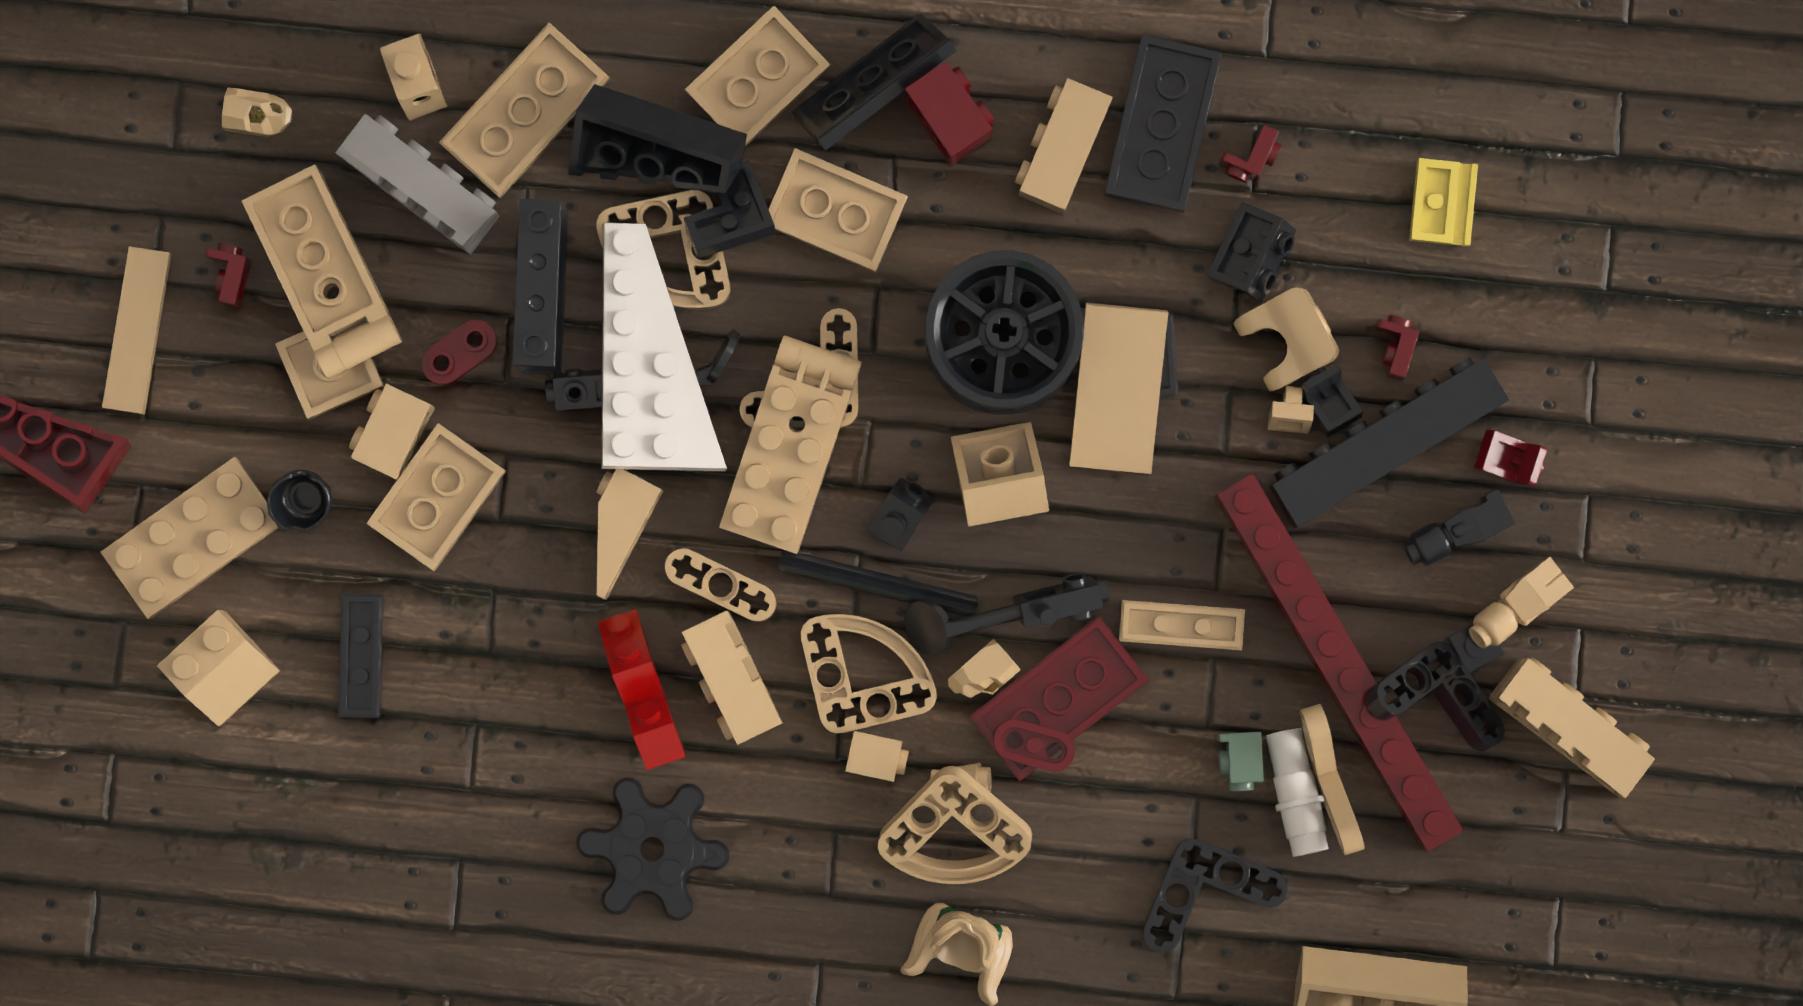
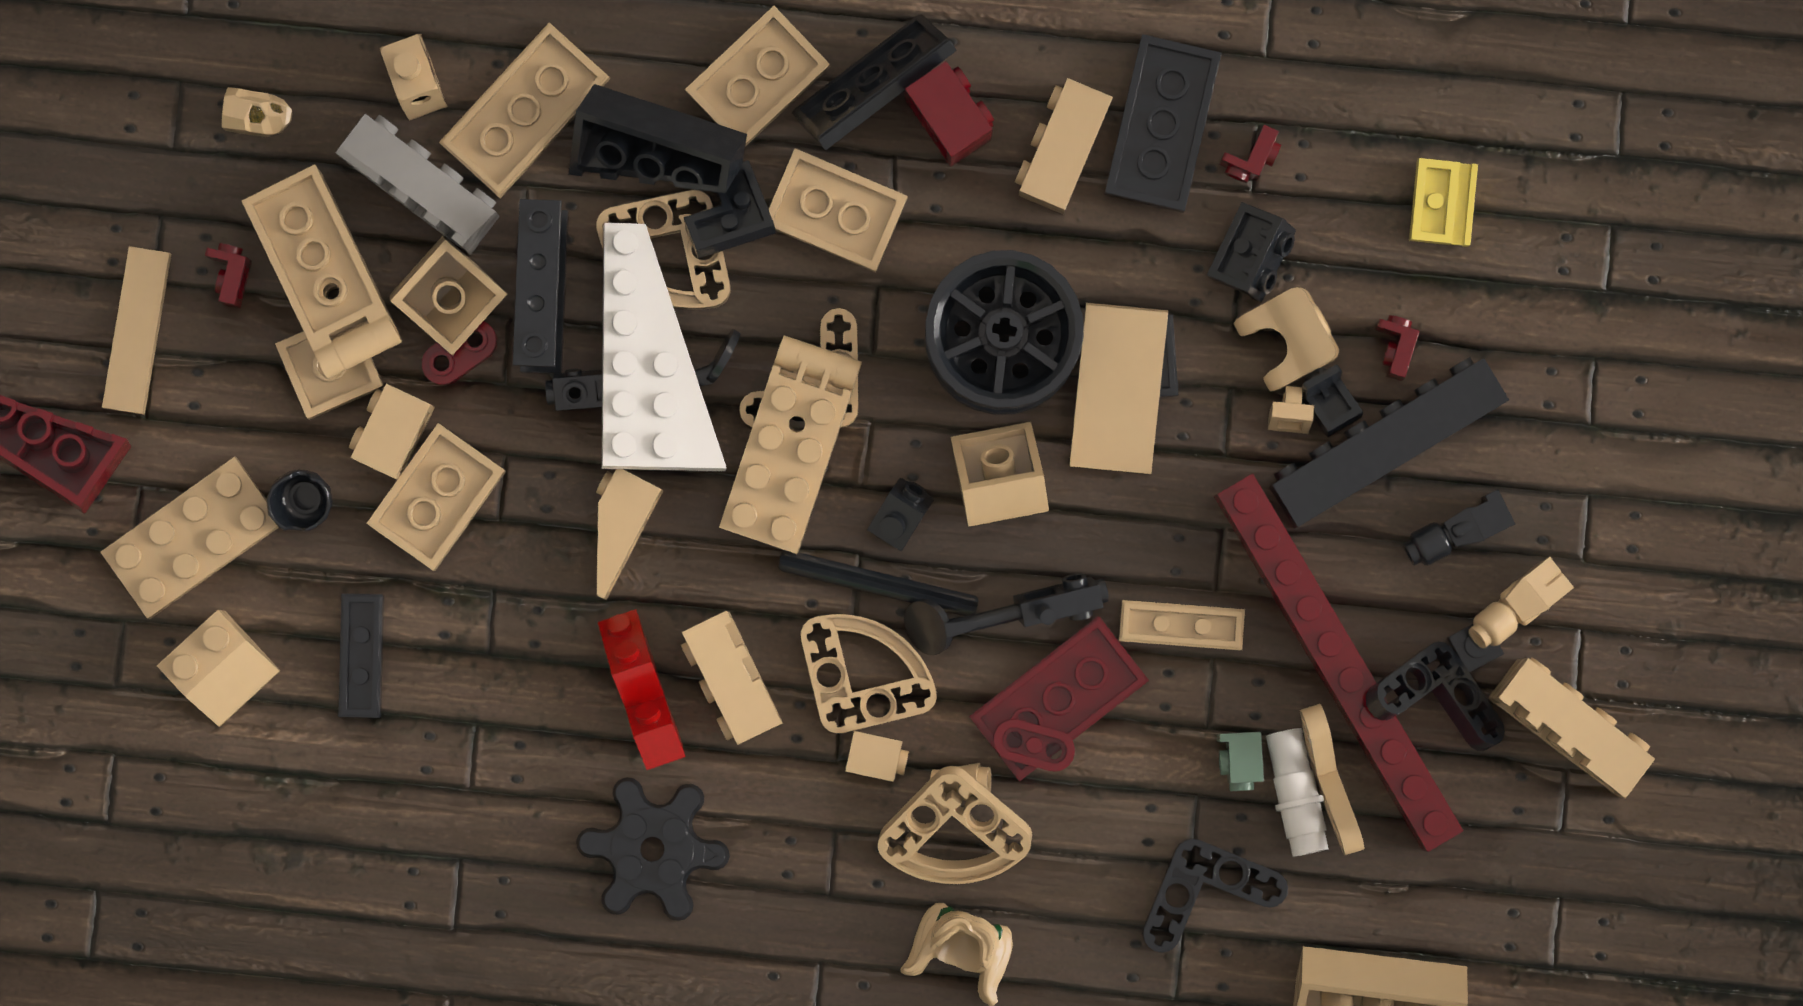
tan beam [665,548,776,622] -> none
tan rock [948,639,1021,698] -> none
dark red bracket [1474,429,1547,486] -> none
none -> tan slope [389,235,507,355]

